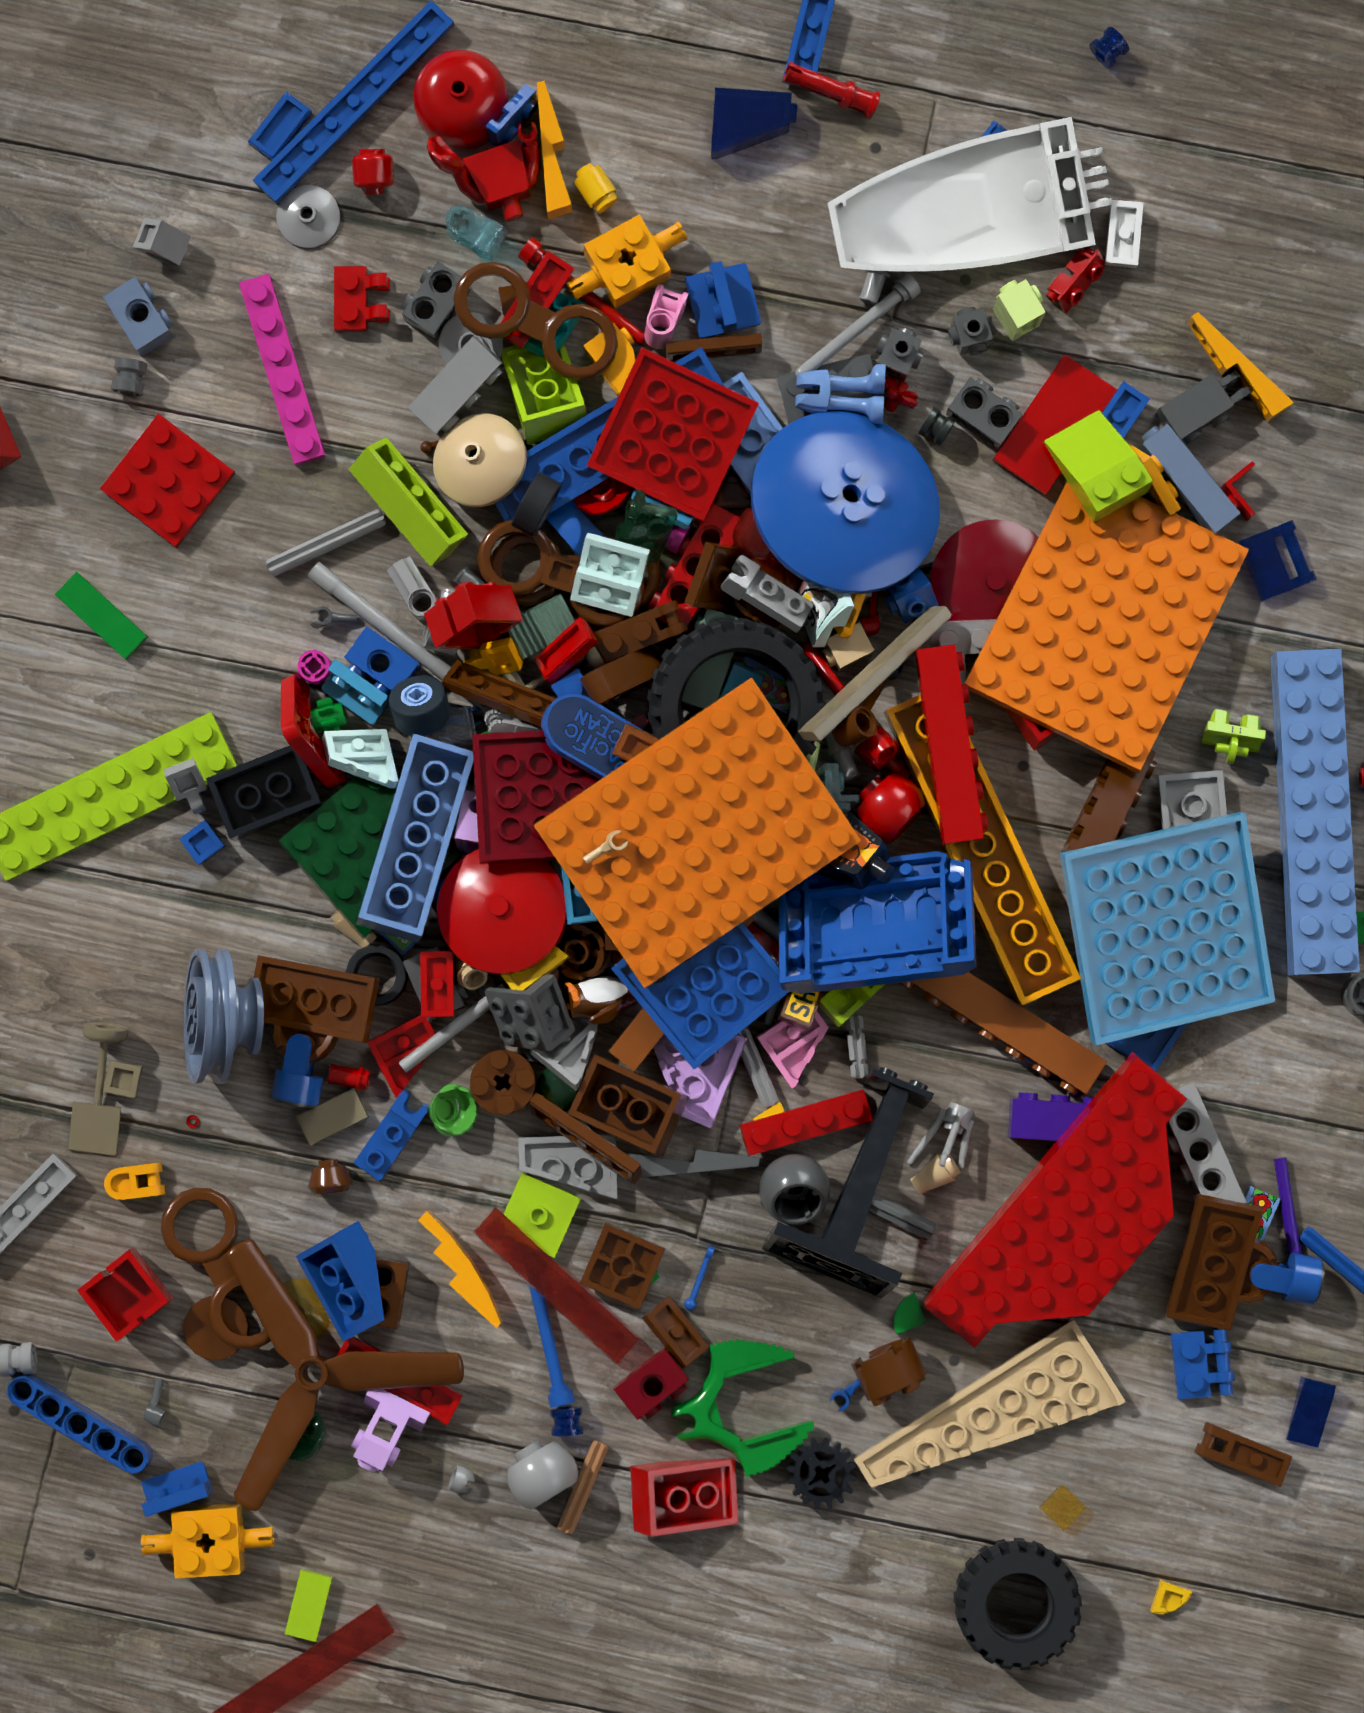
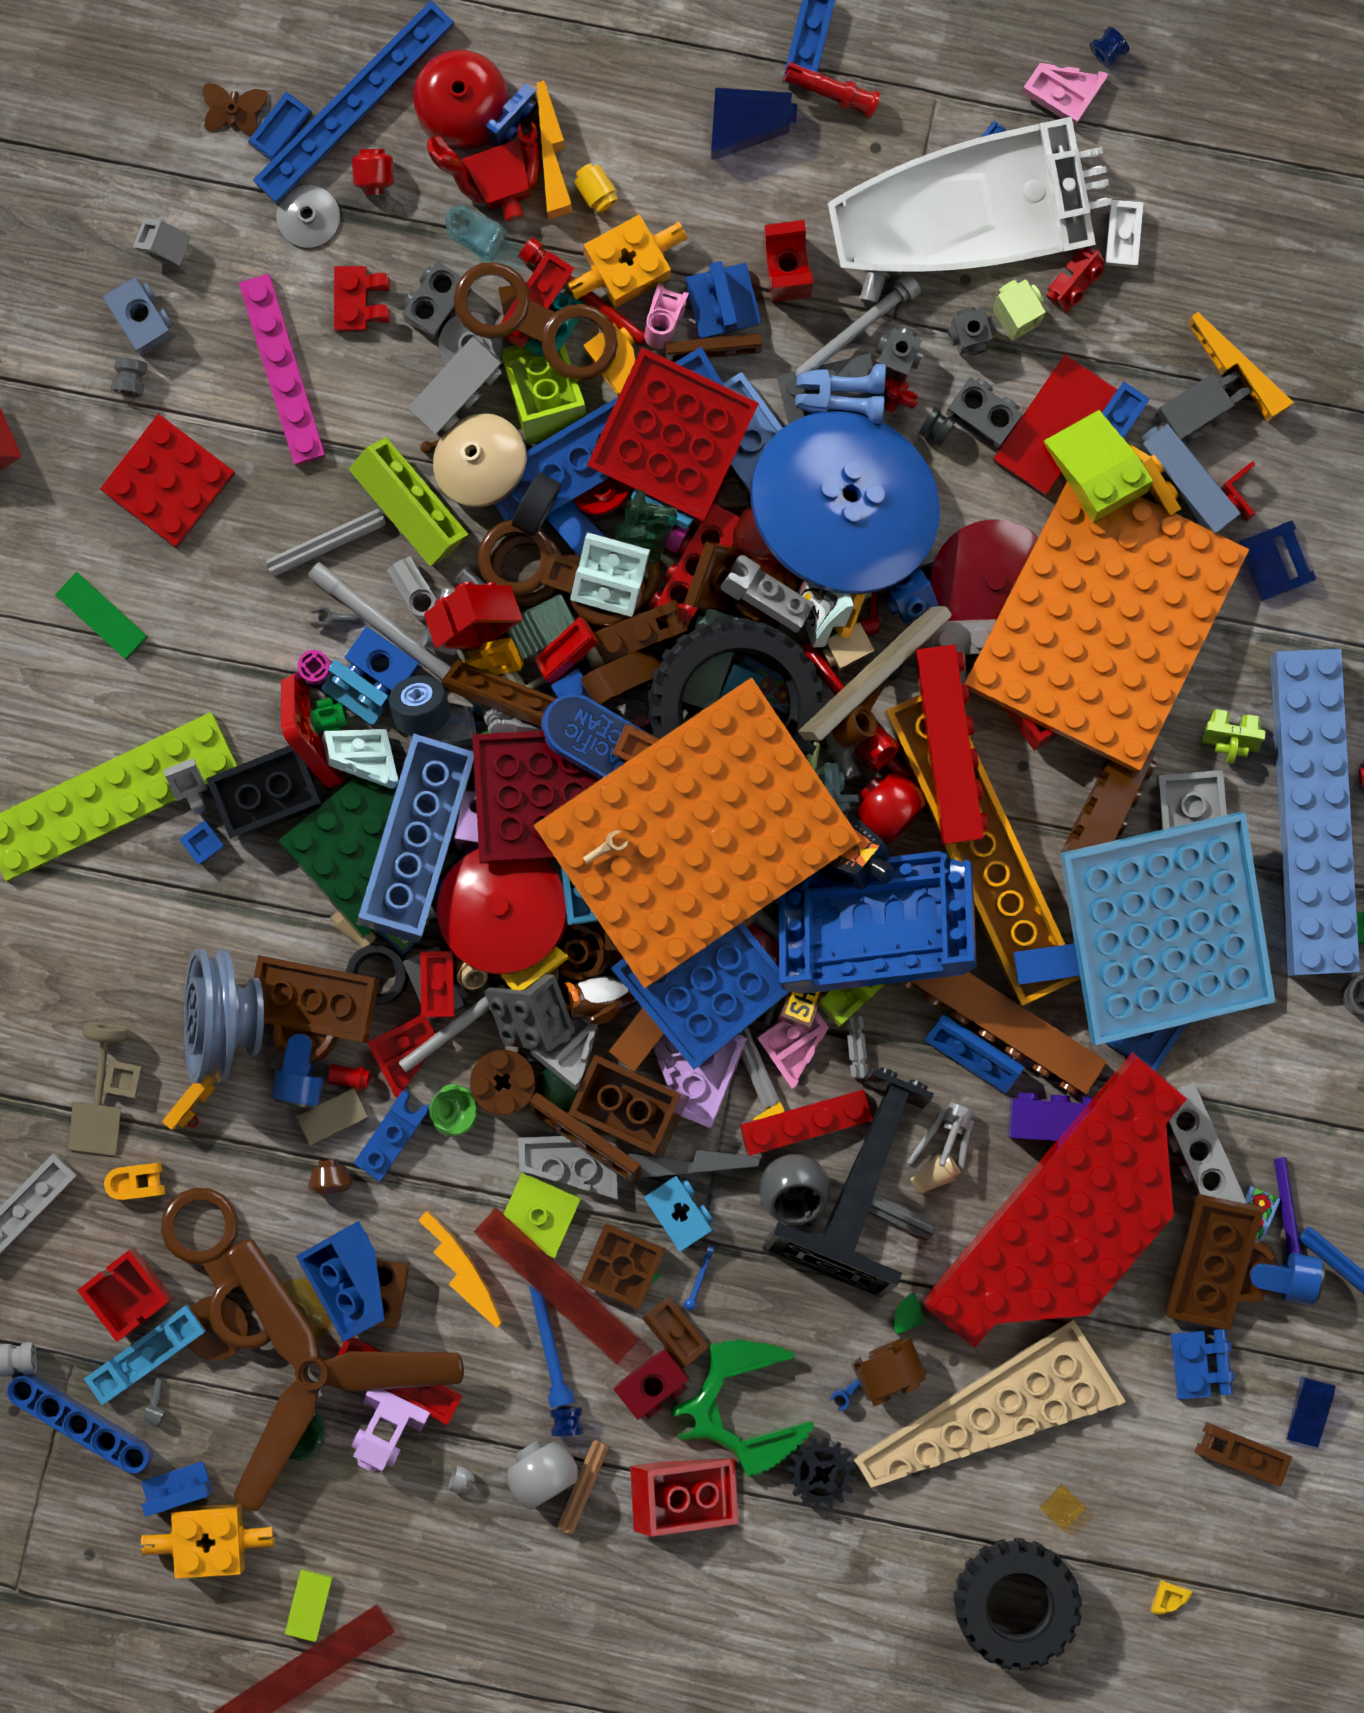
none -> dark azure slope [84,1304,206,1405]
none -> light orange plate [162,1074,216,1130]
none -> reddish brown piece [203,83,268,136]
none -> dark azure brick [644,1175,714,1252]
none -> red piece [763,220,813,303]
none -> blue plate [924,1014,1024,1094]
none -> blue tile [1013,943,1080,985]
none -> bright pink wing [1021,63,1109,126]

